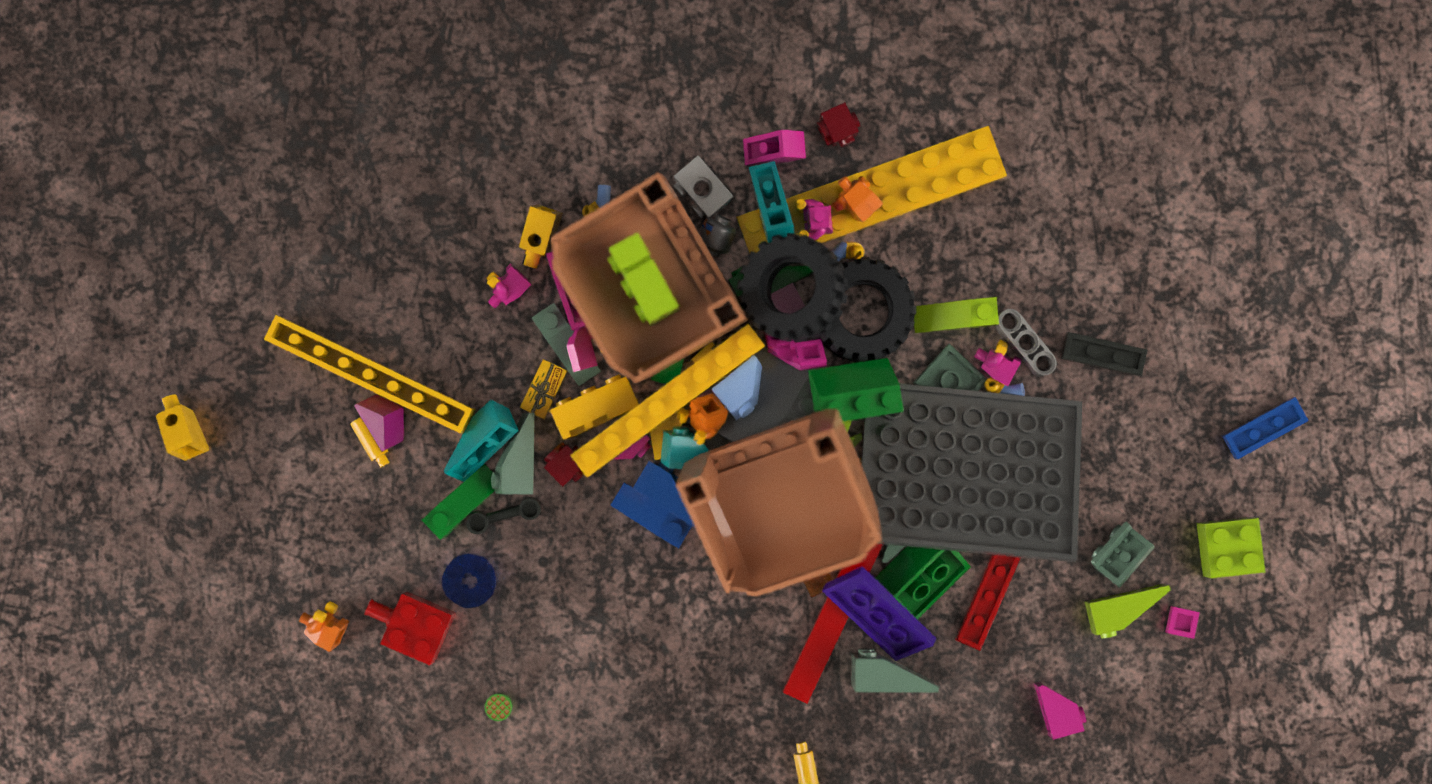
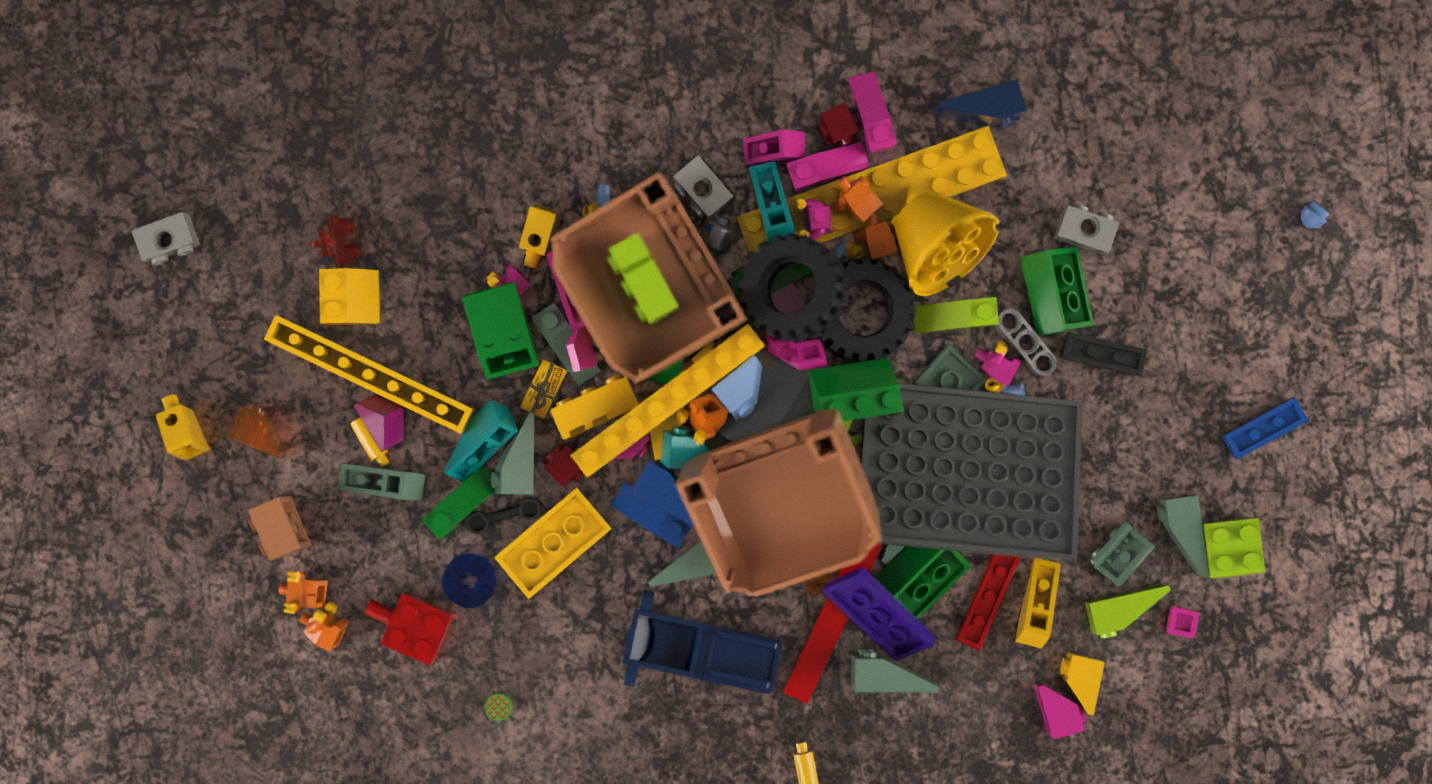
none -> light grey brick [131,212,200,266]
none -> clear orange slope [228,404,286,458]
none -> nougat brick [248,496,311,561]
none -> orange piece [279,571,328,614]
none -> clear red hips [312,215,360,268]
none -> yellow slope [319,268,380,326]
none -> sand green slope [338,463,425,501]
none -> green slope [462,281,539,380]
none -> yellow plate [494,487,612,599]
none -> dark blue piece [623,590,782,694]
none -> sand green slope [647,540,716,587]
none -> dark pink slope [785,142,870,193]
none -> dark pink slope [848,71,897,156]
none -> orange piece [853,212,898,260]
none -> yellow cone [891,192,999,296]
none -> dark blue slope [932,80,1027,130]
none -> yellow slope [1015,559,1061,649]
none -> green slope [1021,247,1094,336]
none -> light grey brick [1053,203,1120,256]
none -> yellow slope [1060,652,1105,715]
none -> sand green slope [1157,495,1209,577]
none -> medium blue plate [1301,200,1330,228]

